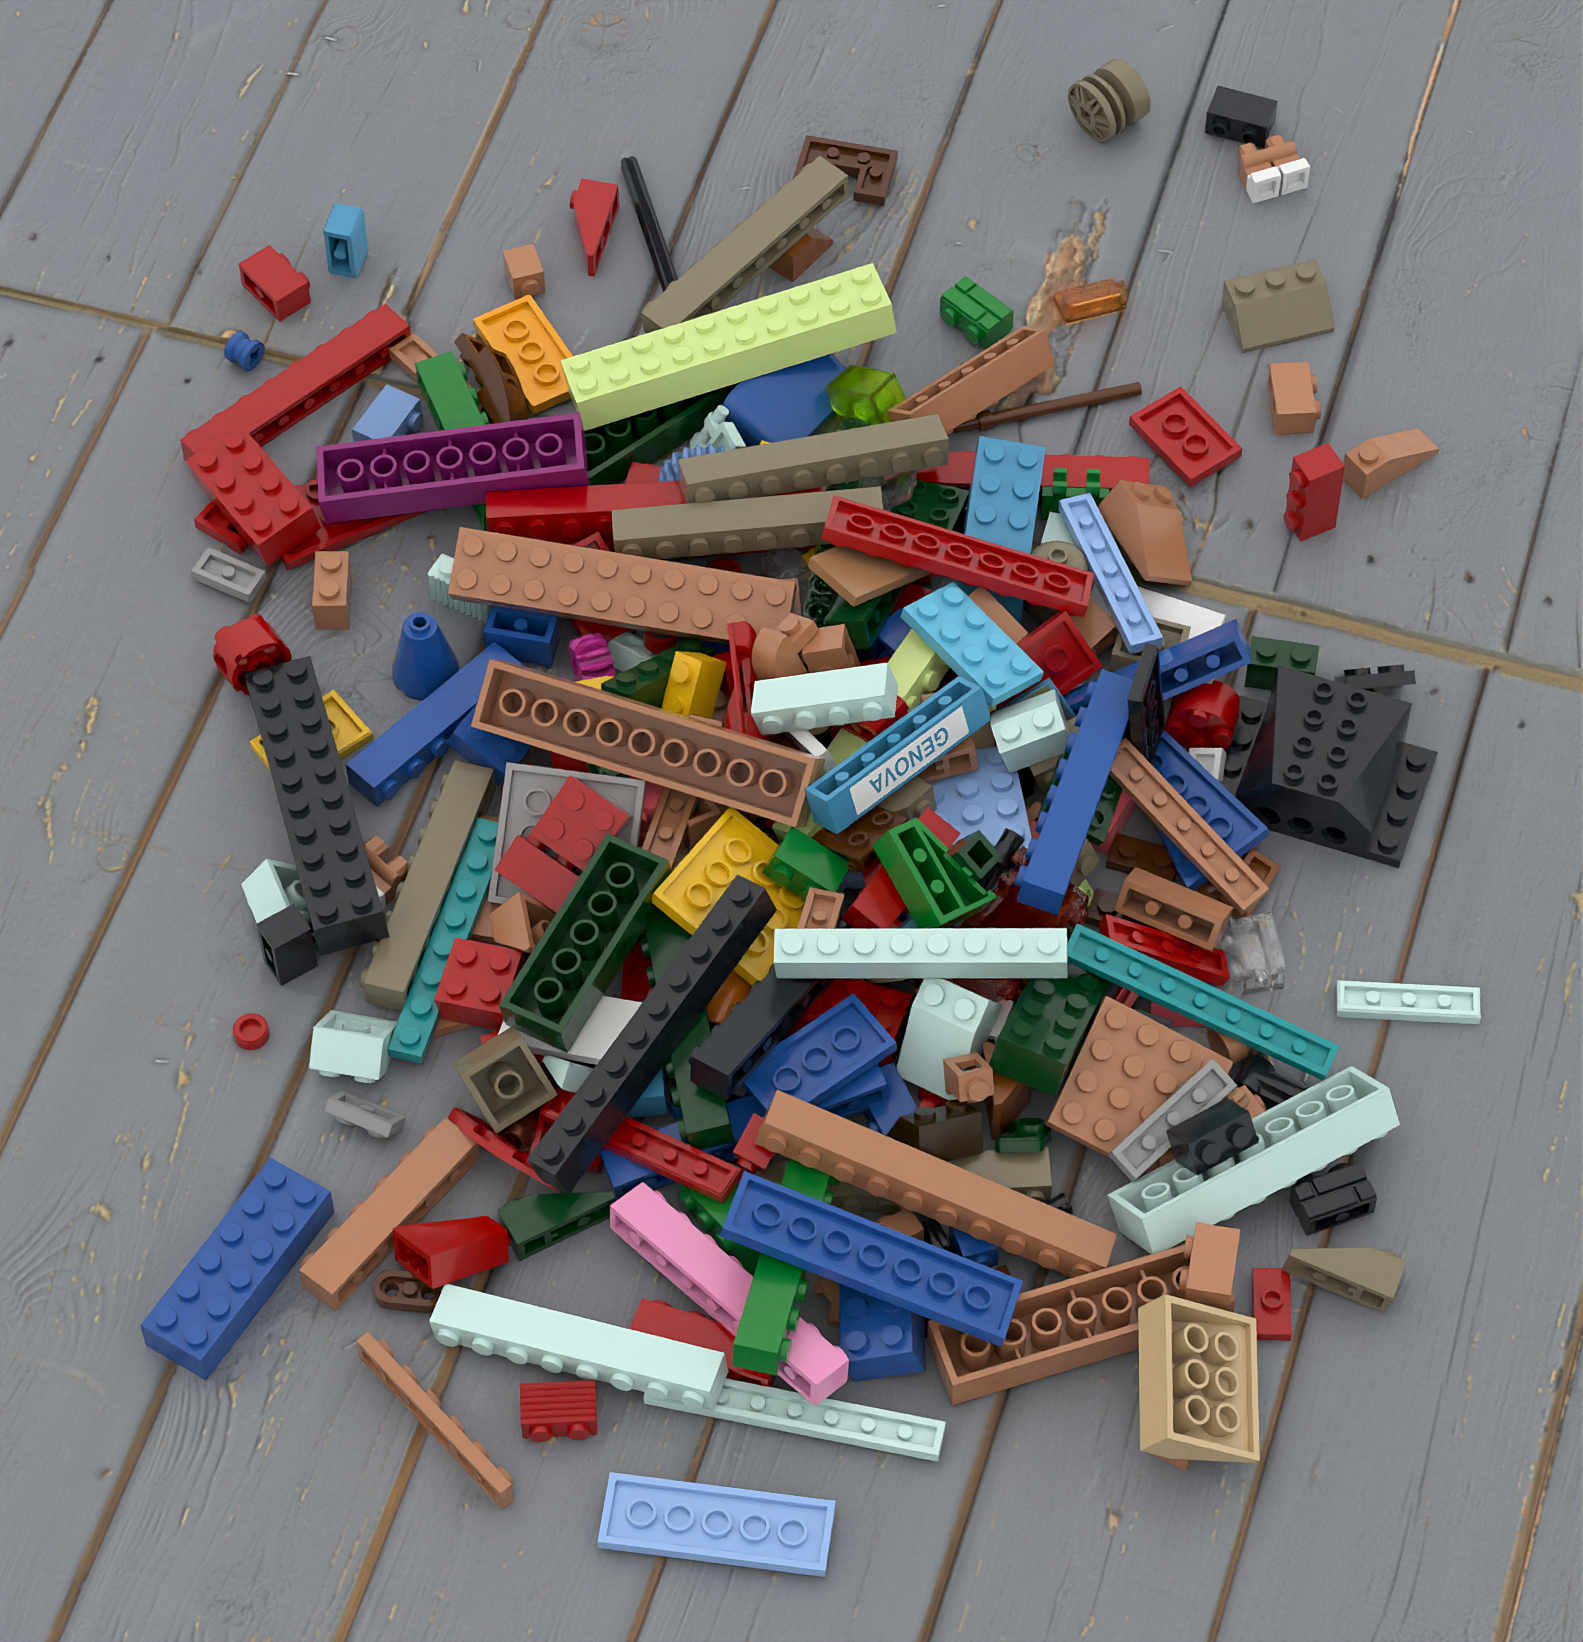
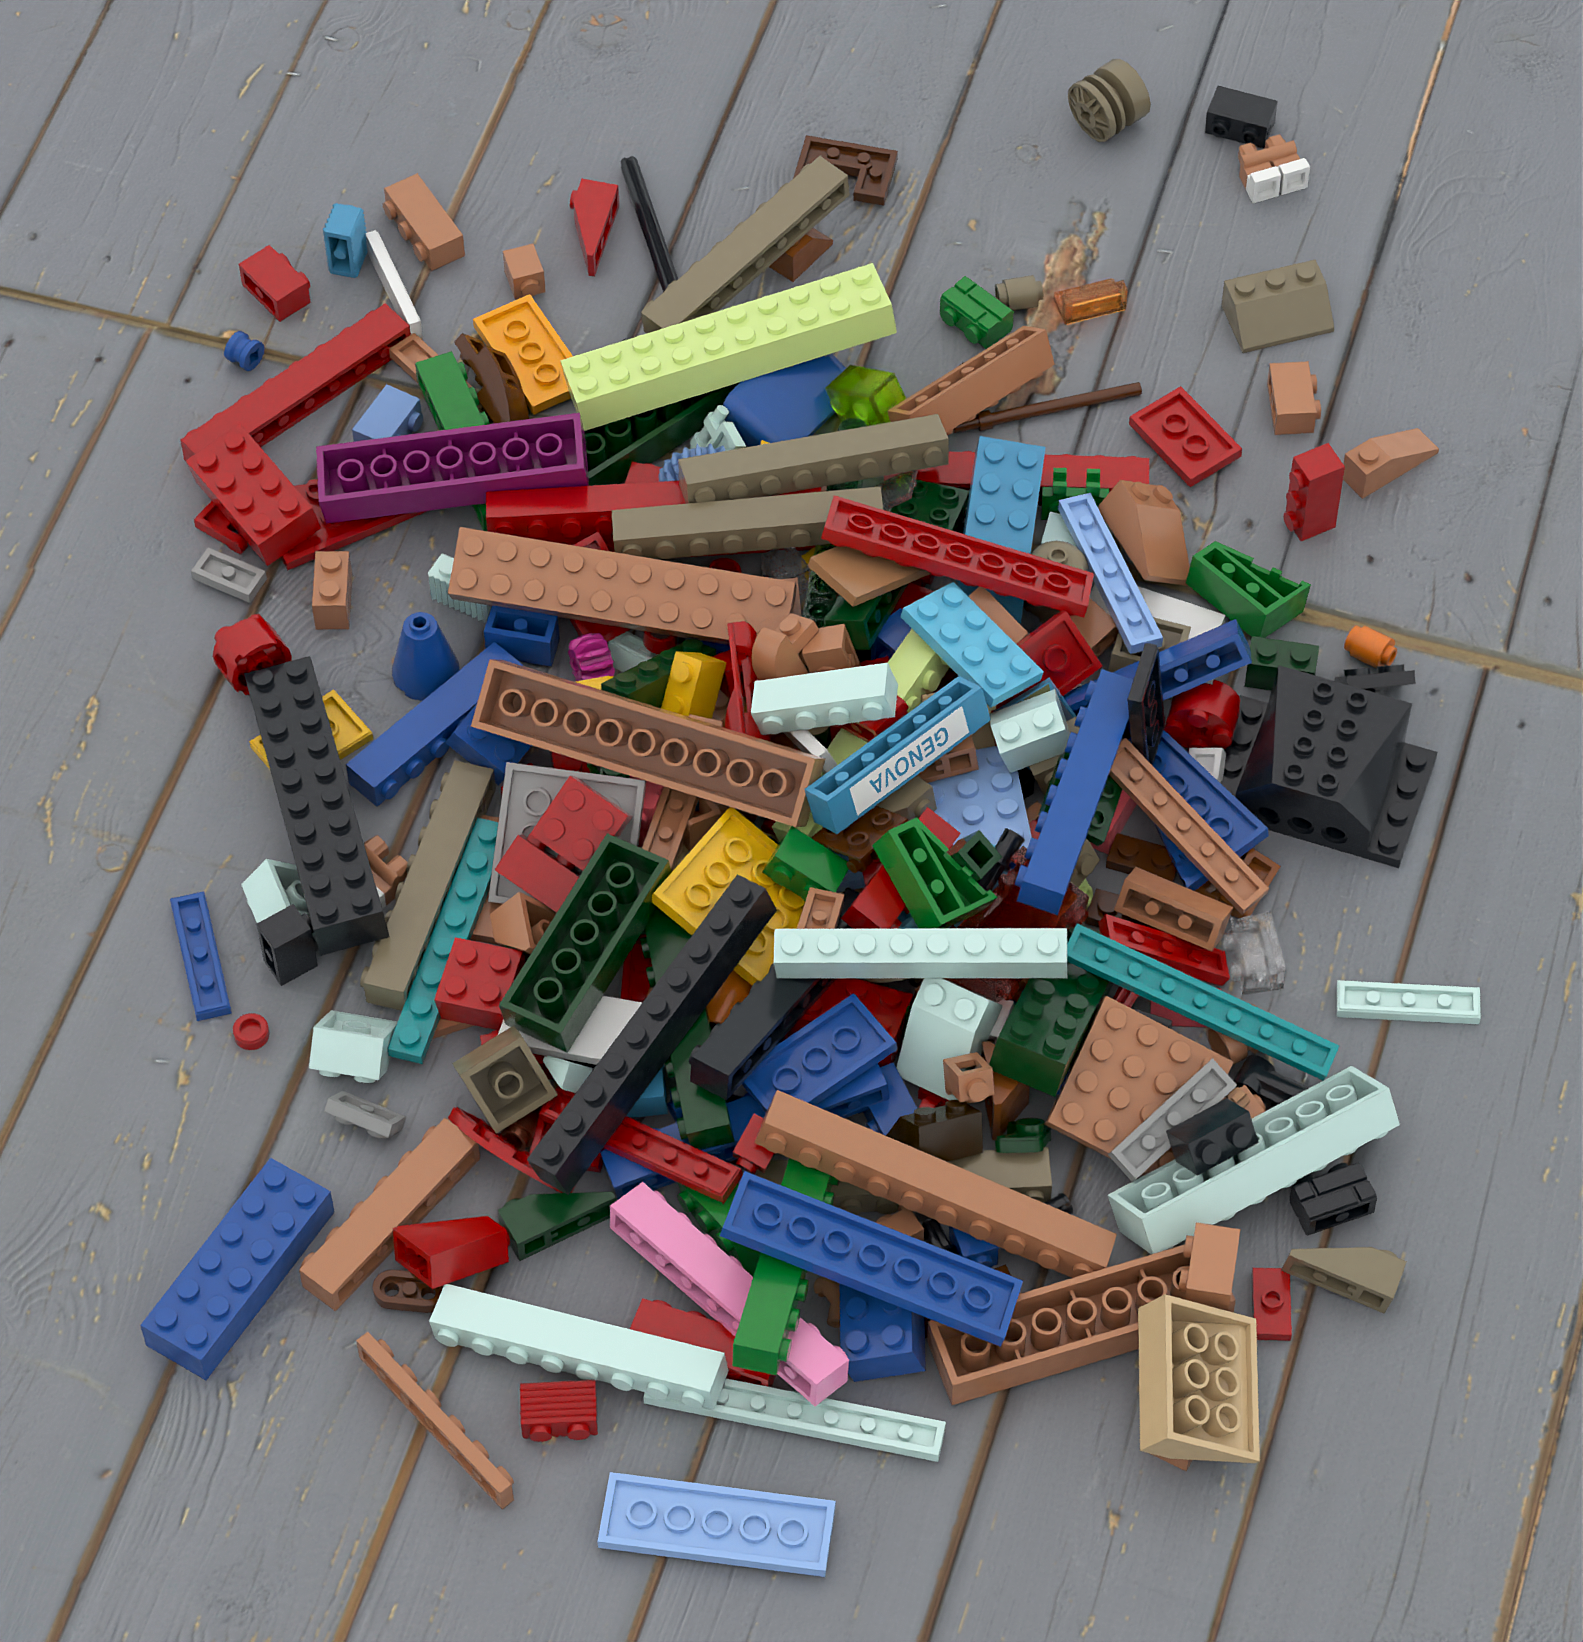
none -> blue tile [170,891,232,1021]
none -> white tile [365,230,423,339]
none -> nougat brick [383,173,465,271]
none -> dark tan brick [995,275,1044,311]
none -> green wedge [1186,541,1311,638]
none -> orange brick [1344,625,1397,669]

